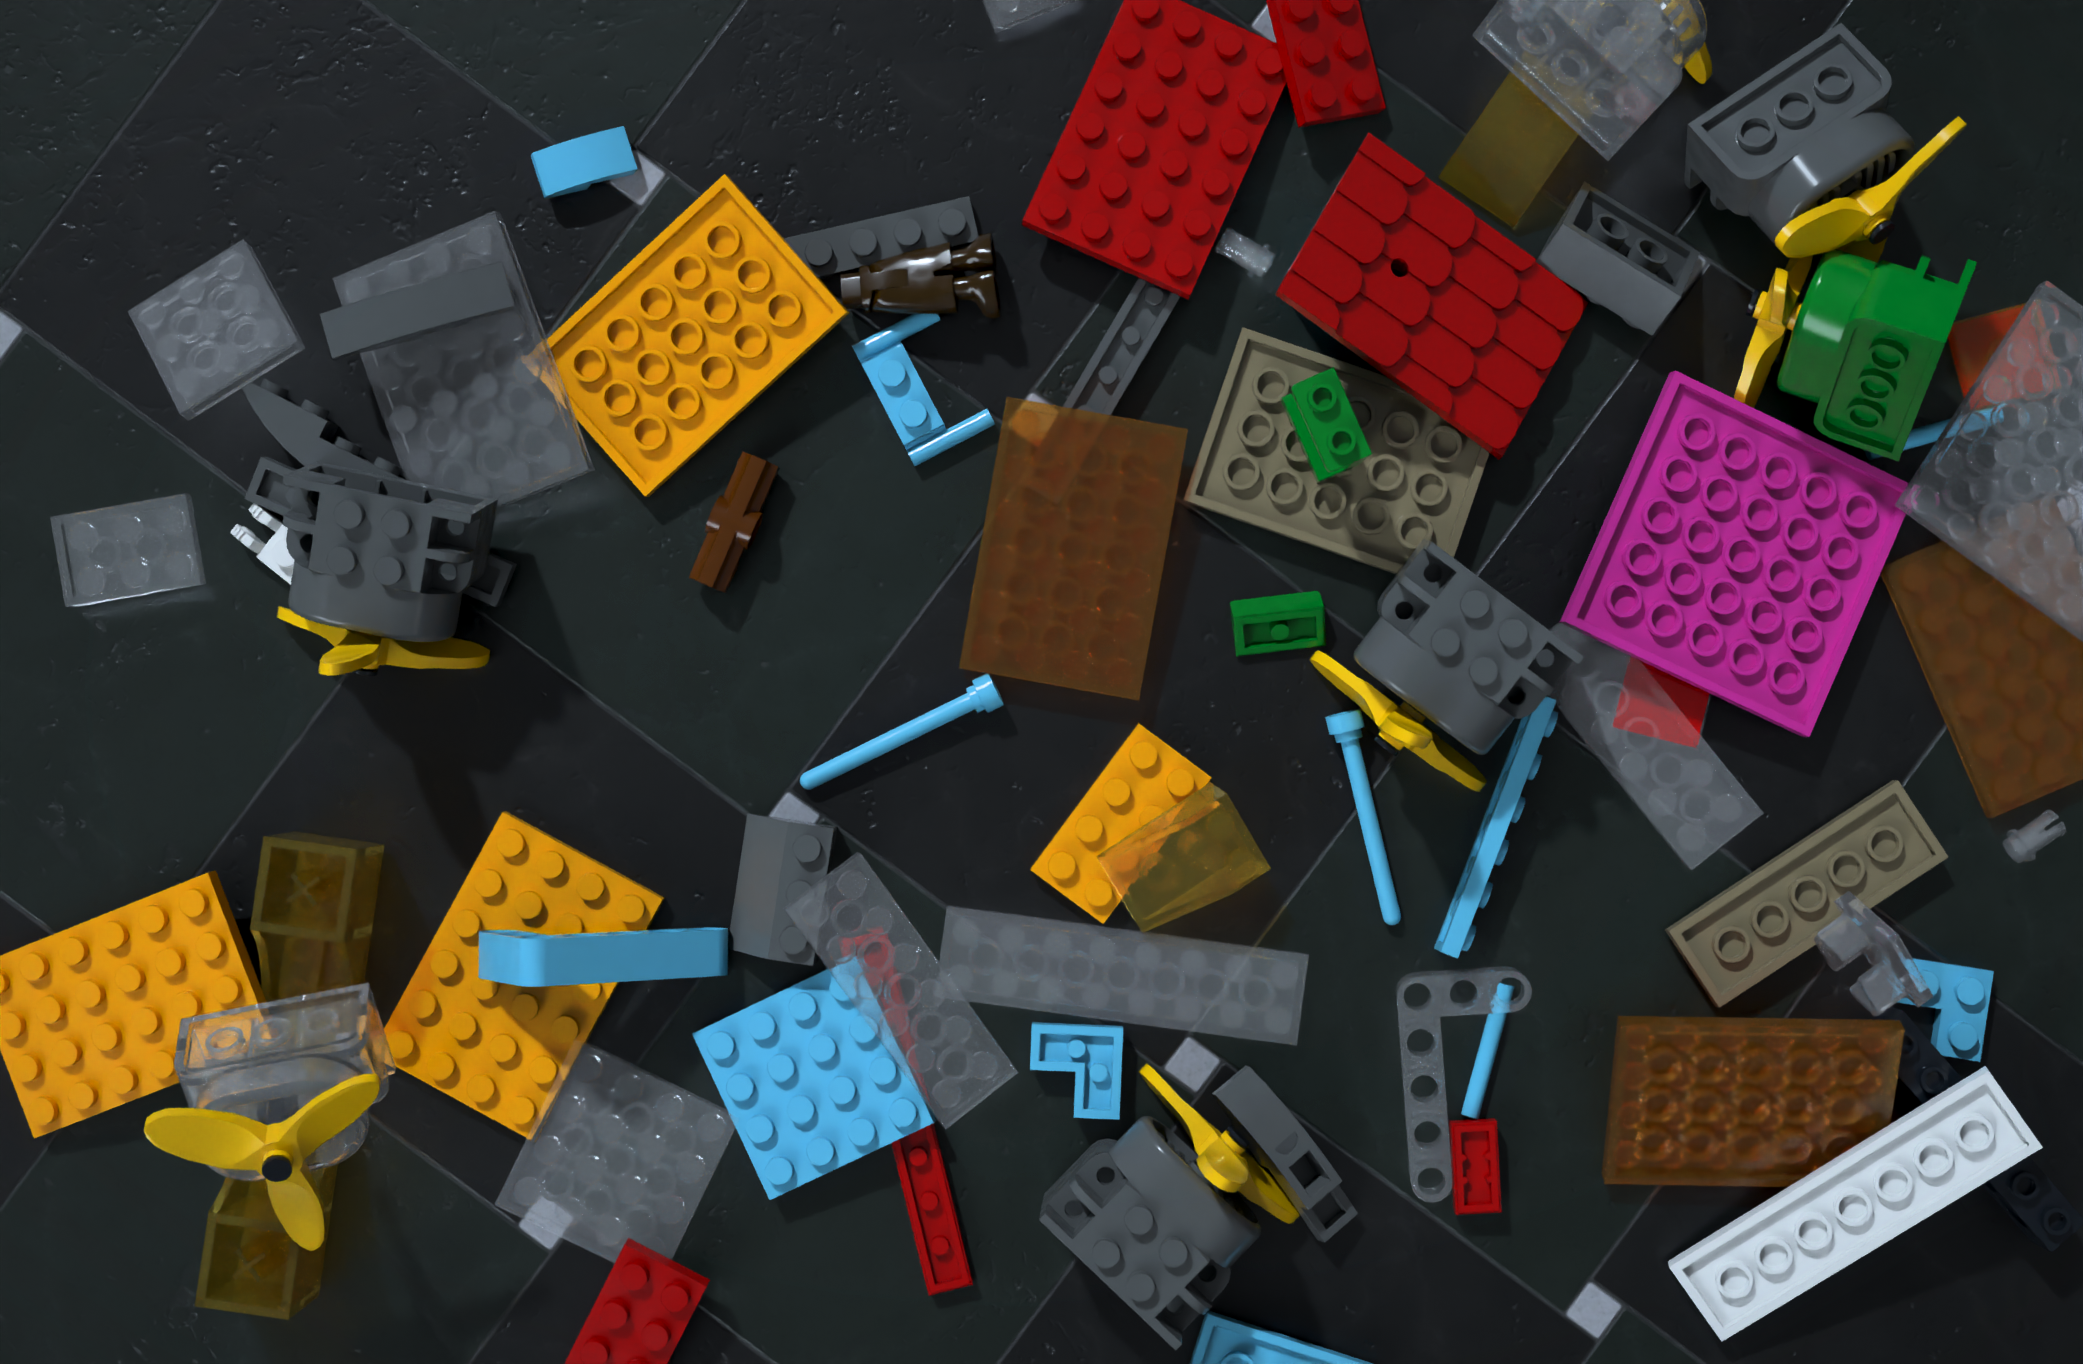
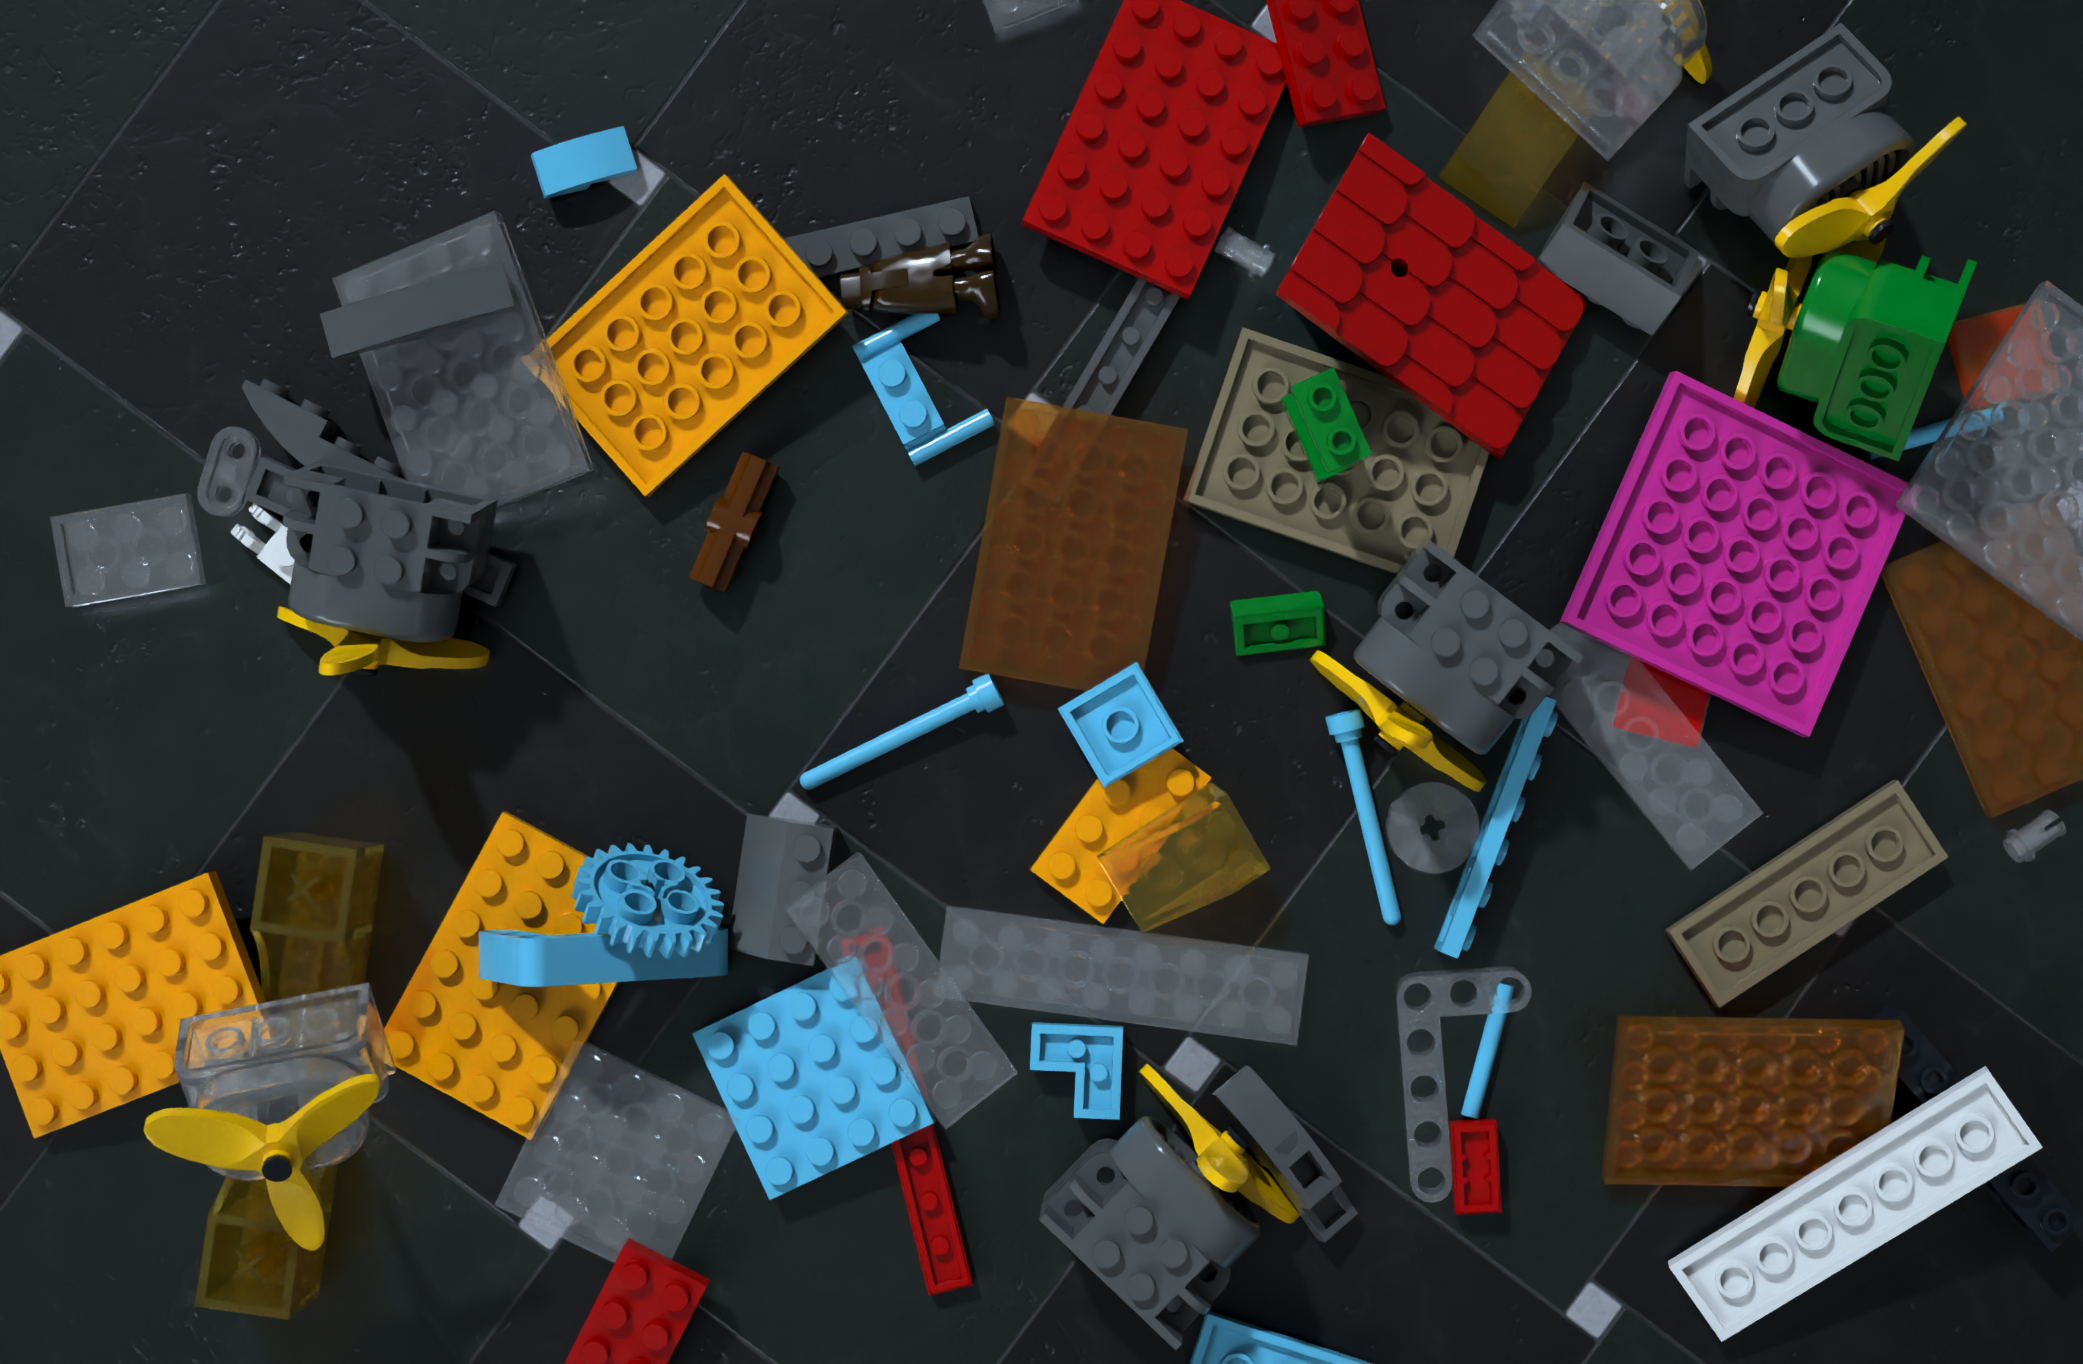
clear plate [128,239,306,421] -> none
clear panel [1814,891,1934,1016] -> none
medium azure plate [1891,956,1994,1062] -> none
none -> clear plate [197,426,261,517]
none -> medium azure gear [572,843,724,959]
none -> medium azure plate [1058,662,1184,788]
none -> clear plate [1386,782,1479,874]

